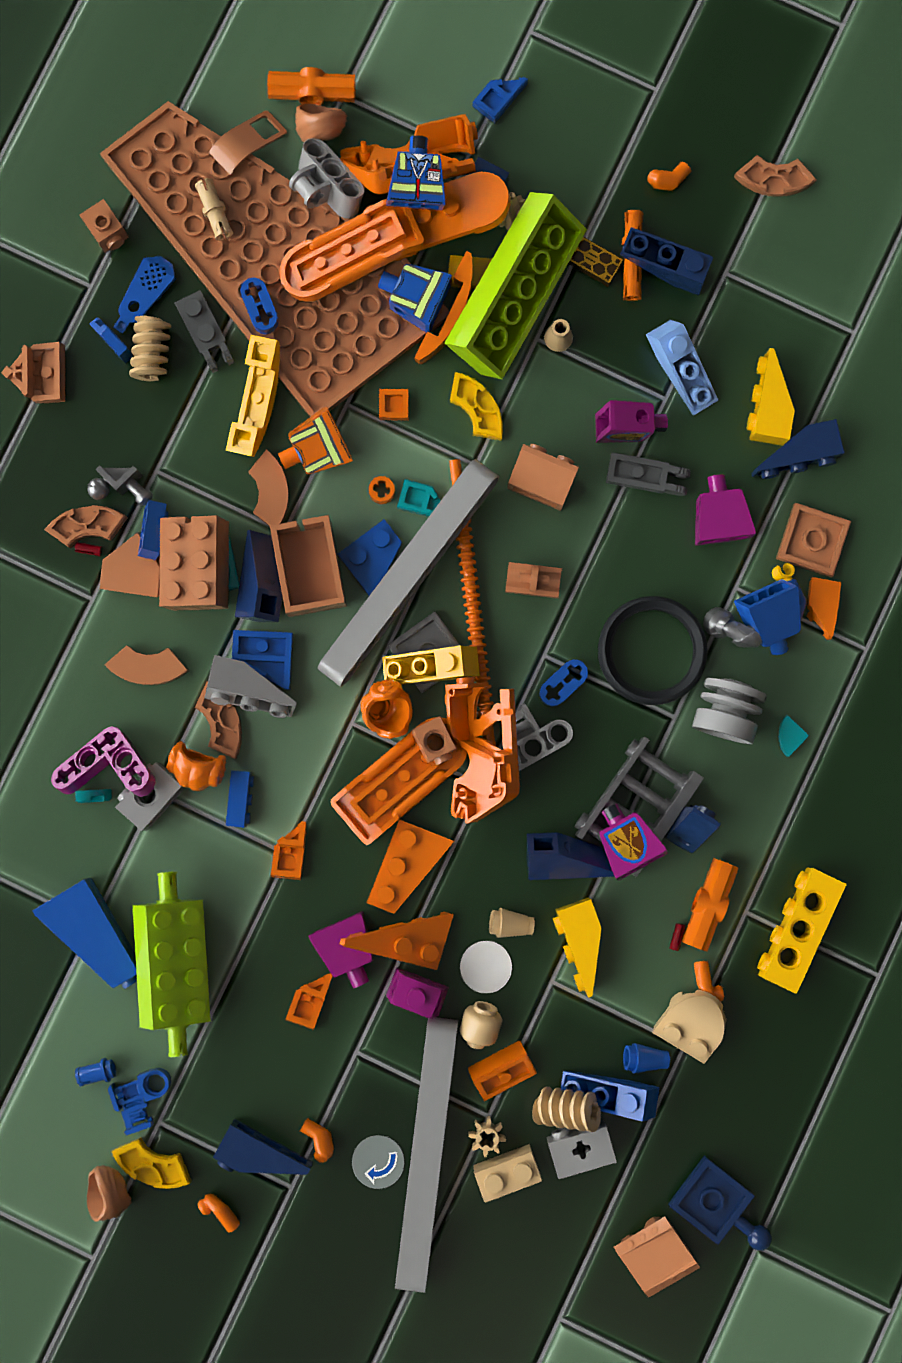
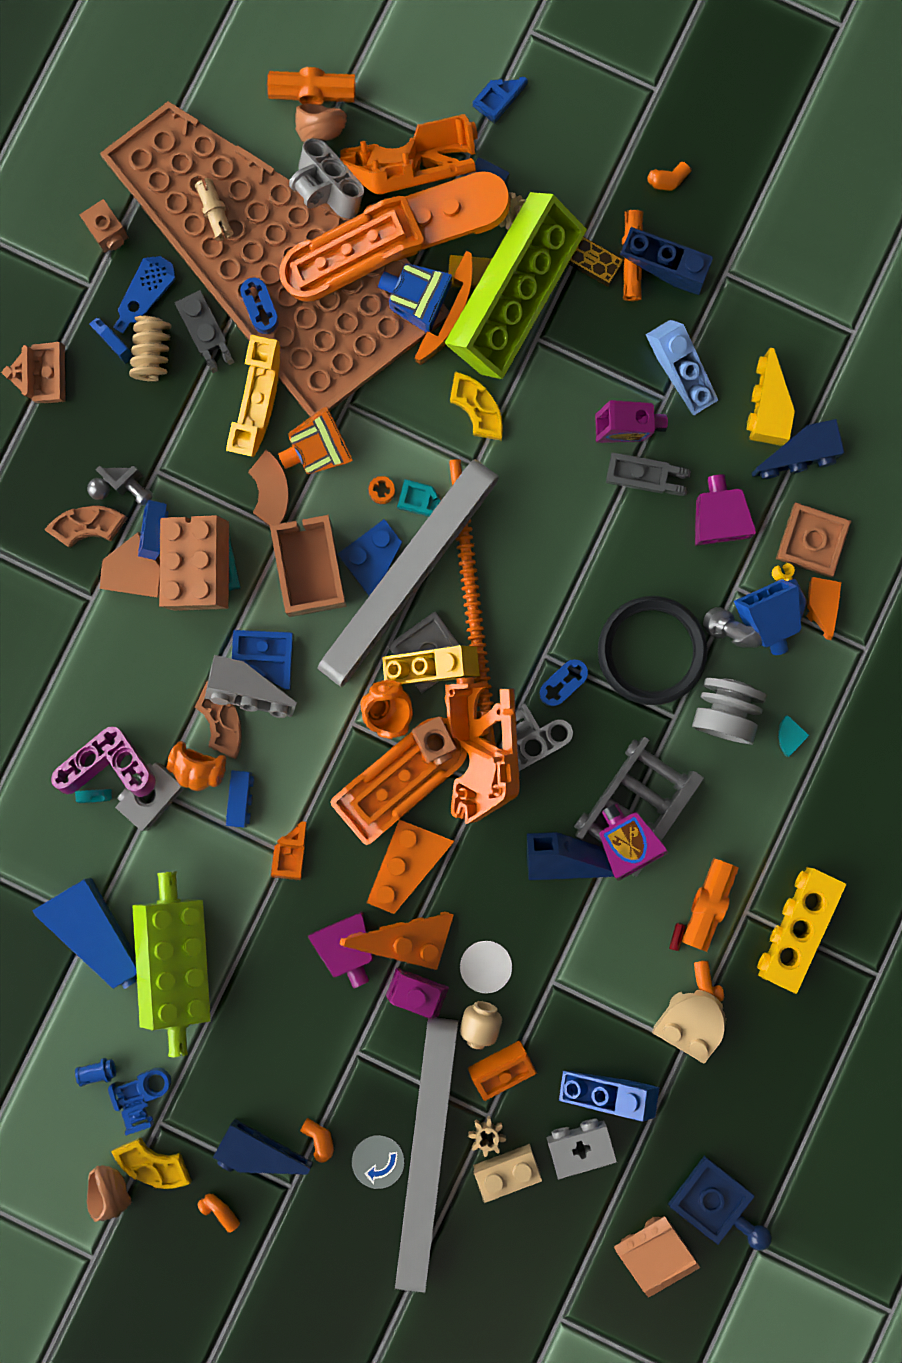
dark red piece [75,542,103,556] -> none
nougat tile [105,645,189,685] -> none
nougat piece [209,110,287,175] -> none
dark blue slope [235,530,282,622] -> none
orange slope [286,973,333,1030] -> none
orange tile [379,389,409,421] -> none
torso [386,136,445,210] -> none
tan cone [489,908,535,938] -> none
nougat hips [505,562,562,599] -> none
nougat slope [507,444,579,511] -> none
tan piece [532,1086,601,1132] -> none
tan cone [544,319,573,352] -> none
yellow slope [553,897,602,998] -> none
blue cone [623,1043,670,1074] -> none
dark blue slope [664,805,721,853] -> none
nougat tile [734,155,817,197] -> none

